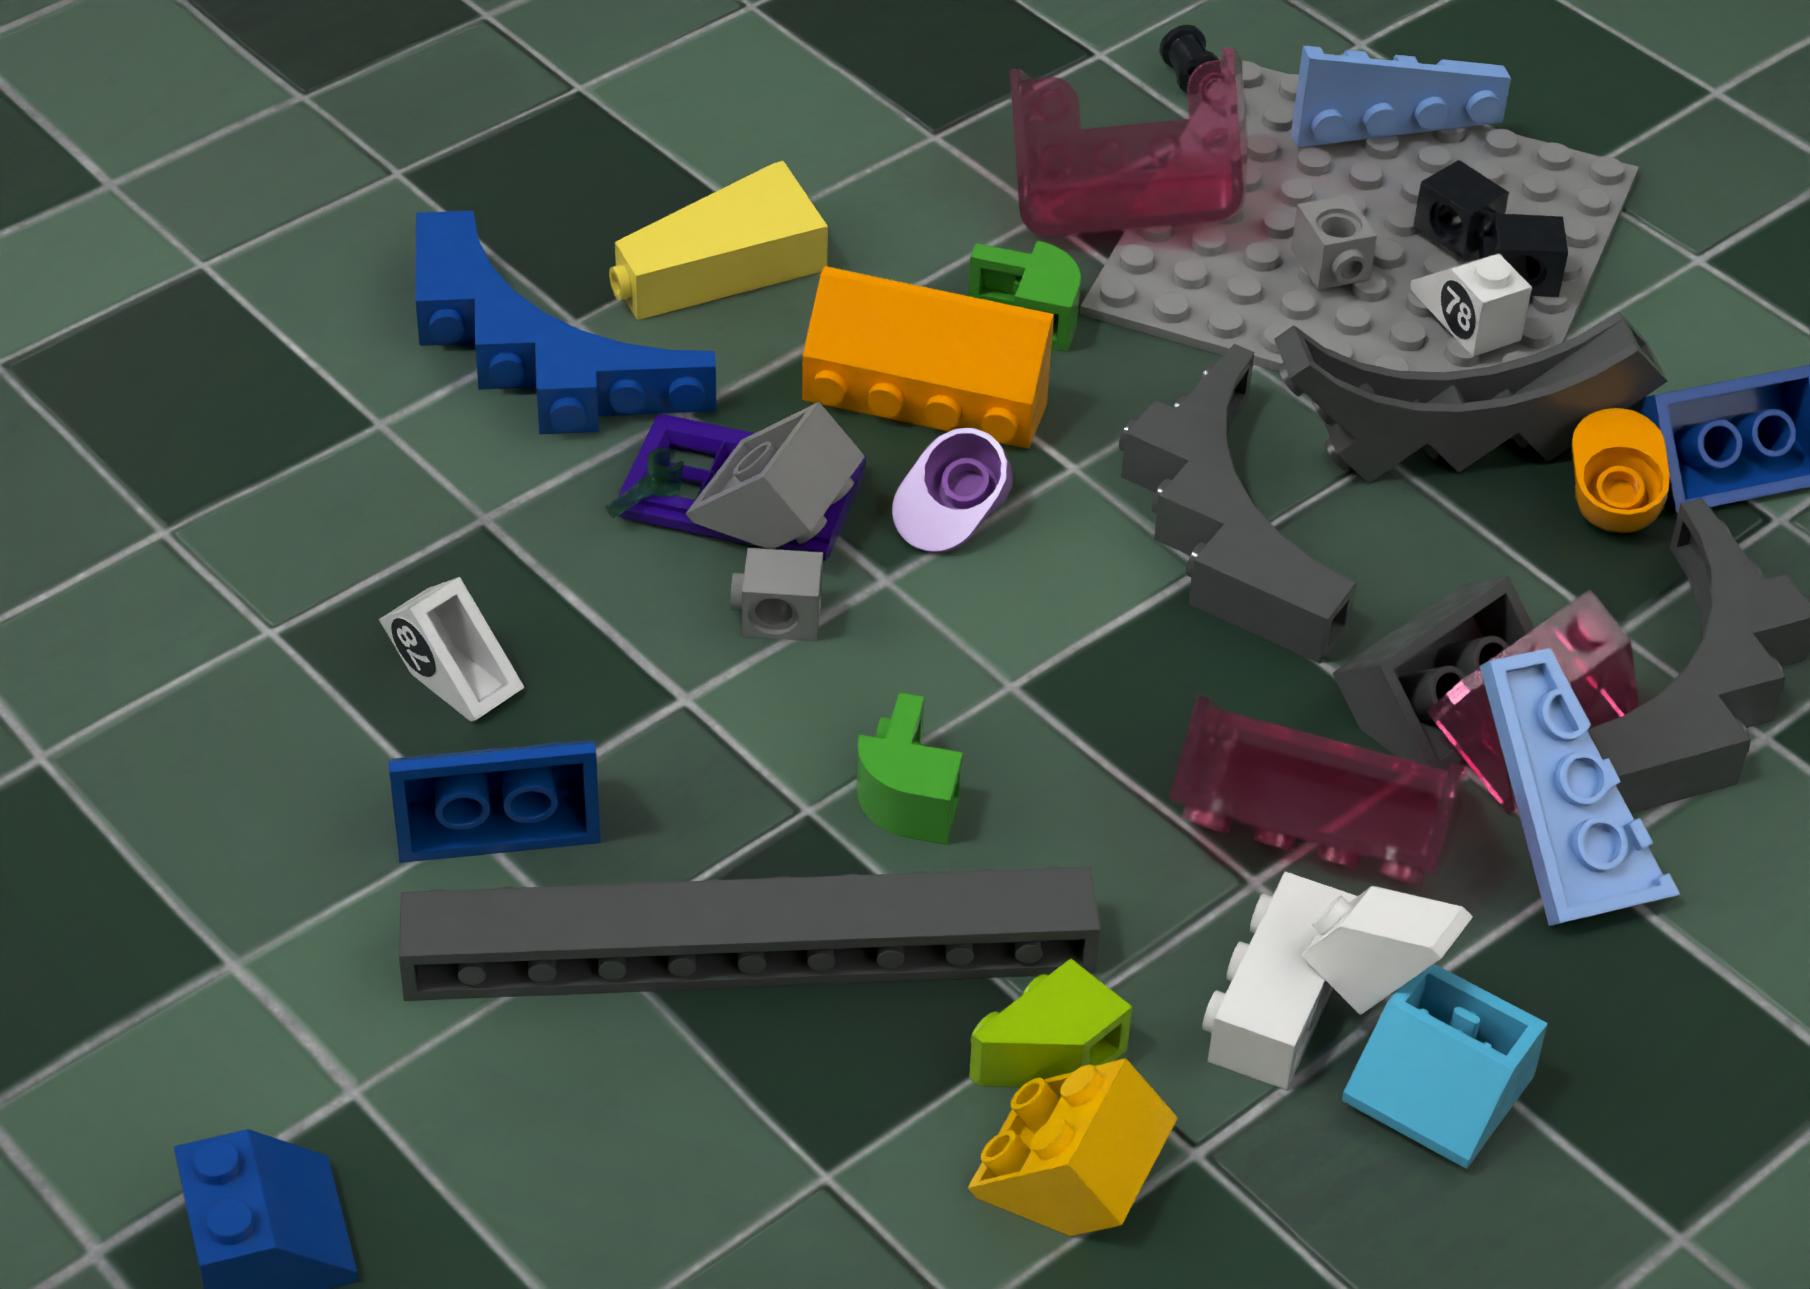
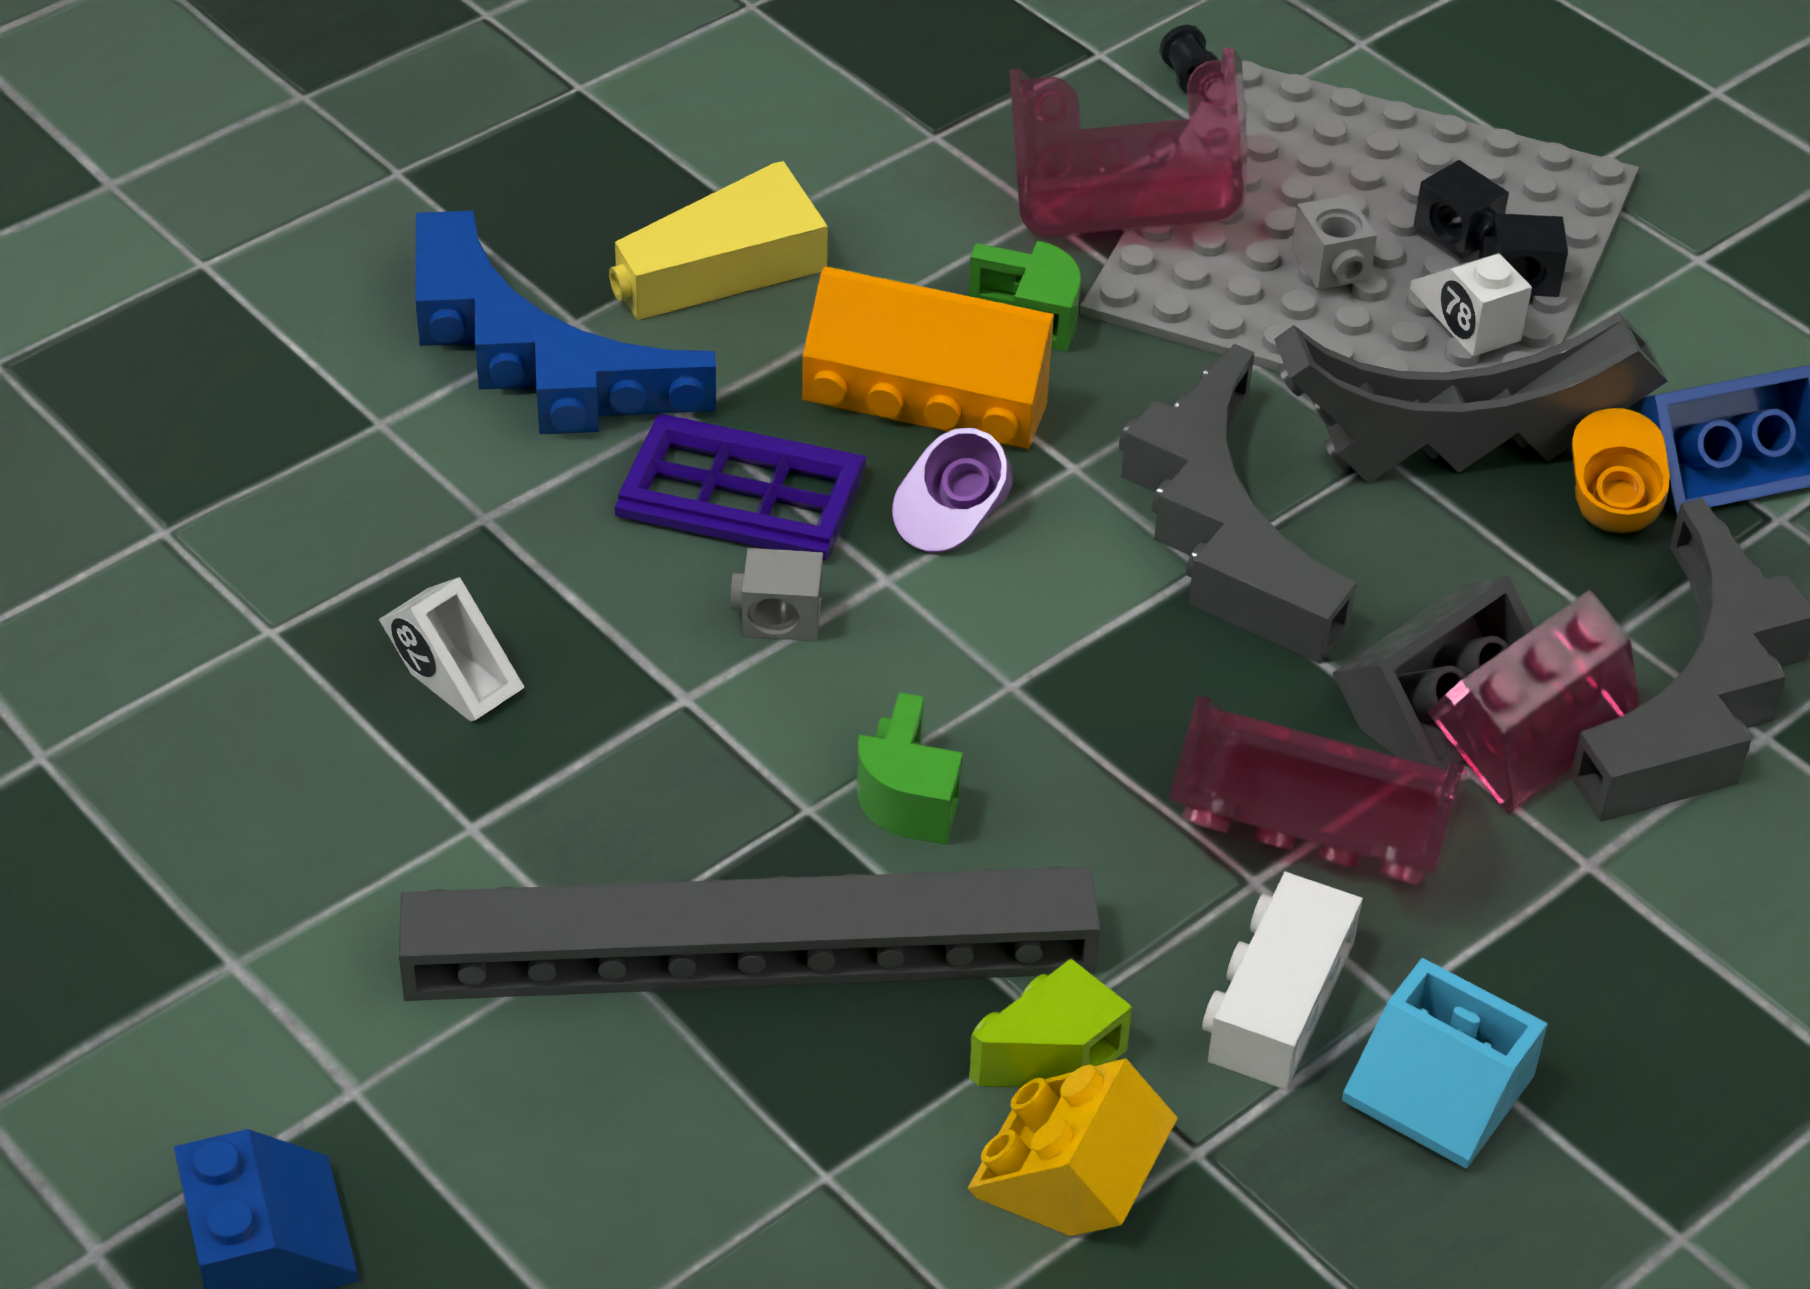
blue slope [388,740,601,863] -> none
hand [606,448,684,518] -> none
light grey slope [685,402,865,549] -> none
light blue wing [1291,45,1511,148] -> none
white slope [1301,886,1473,1015] -> none
light blue wing [1480,648,1680,926] -> none

